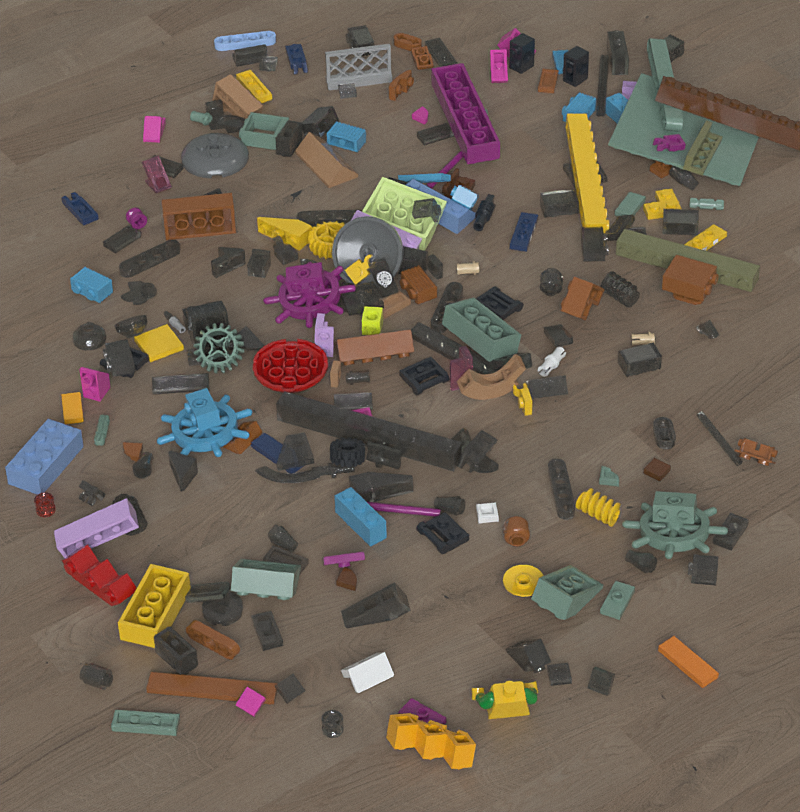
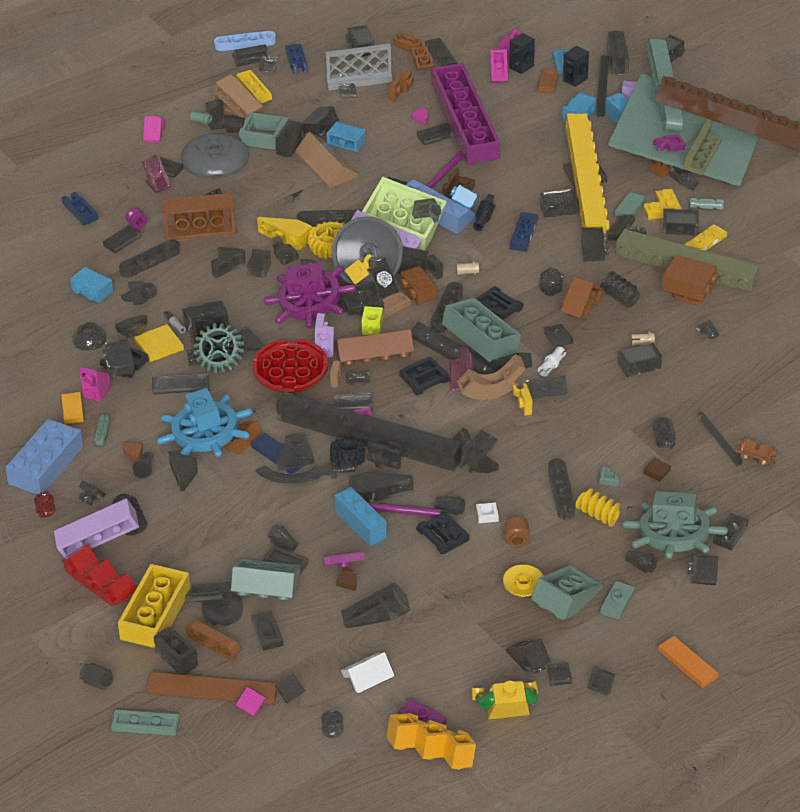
dark azure tile [398,173,451,183] -> none

